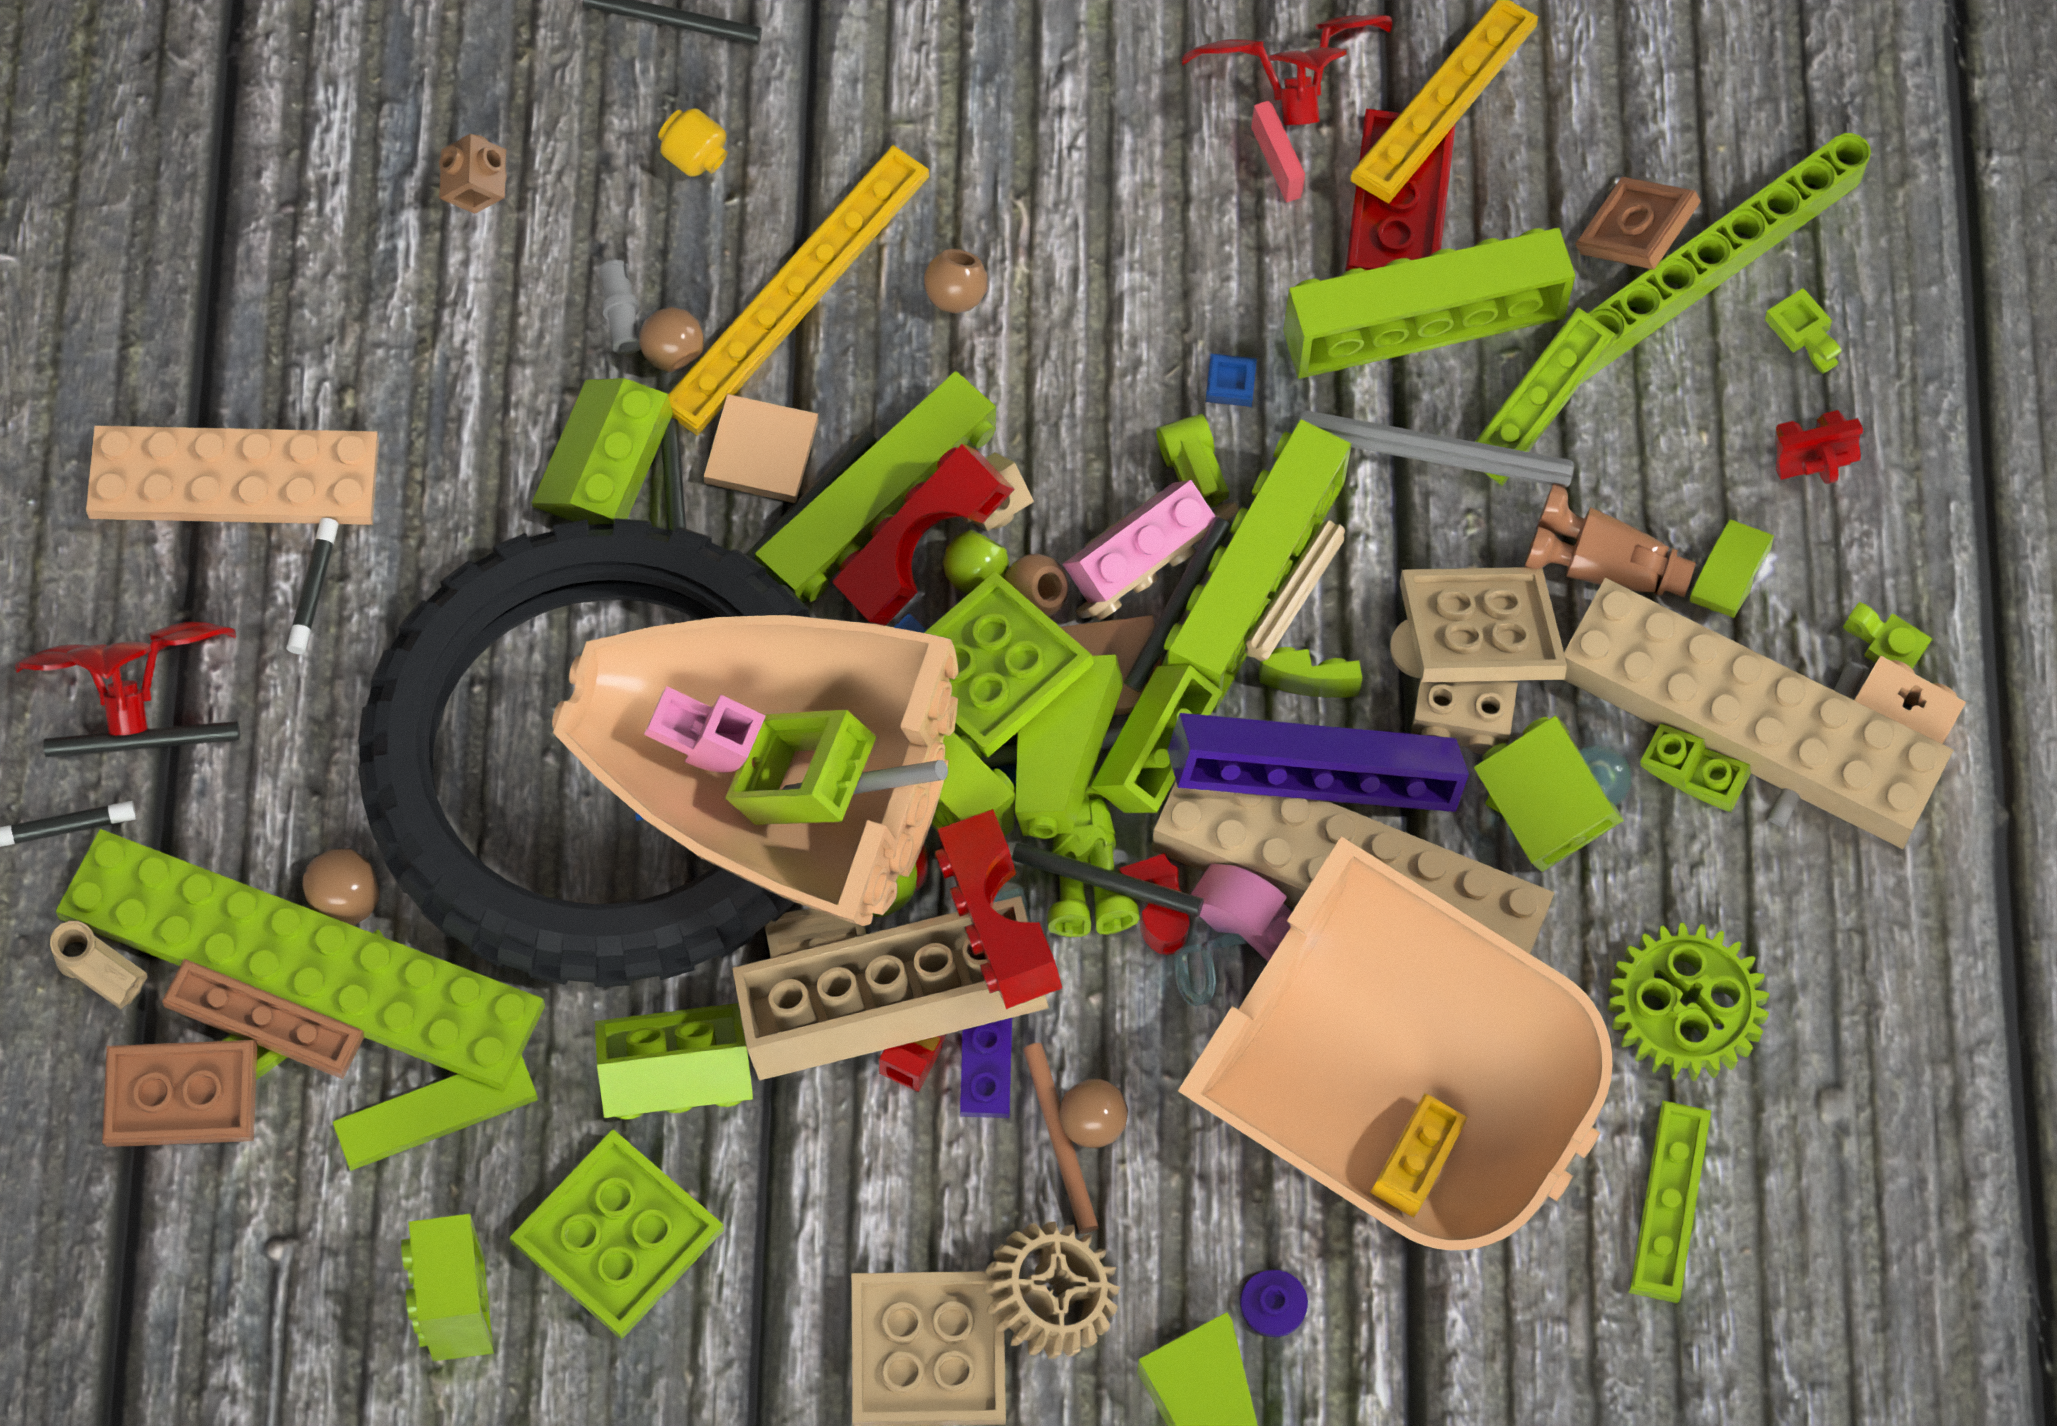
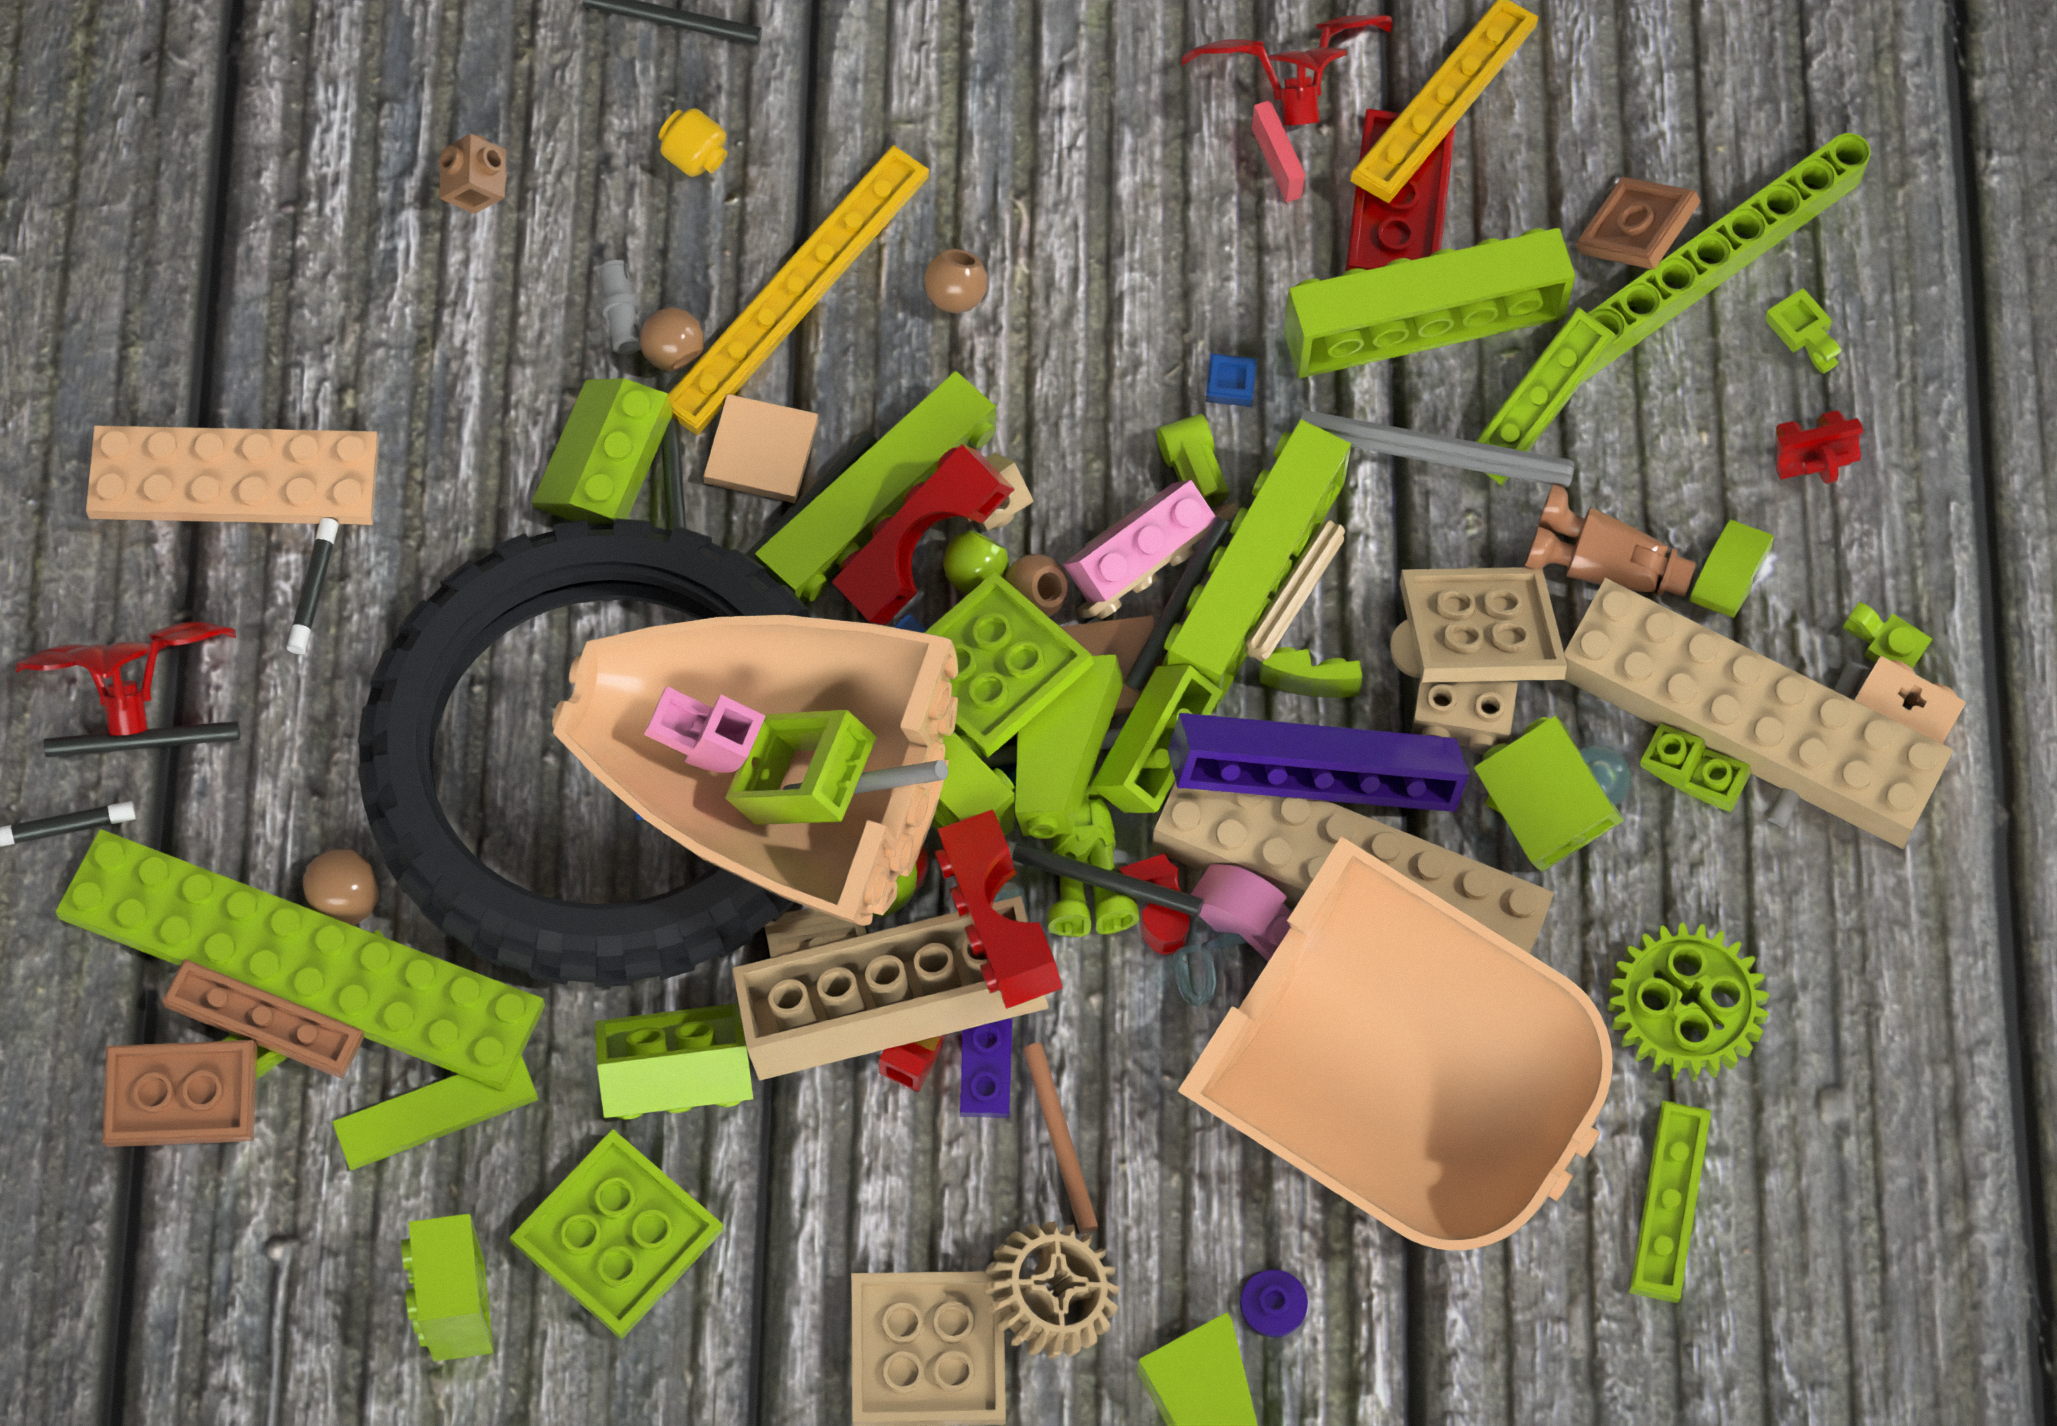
tan piece [50,921,147,1010] -> none
medium nougat piece [1059,1079,1128,1149] -> none
yellow tile [1370,1093,1468,1218] -> none

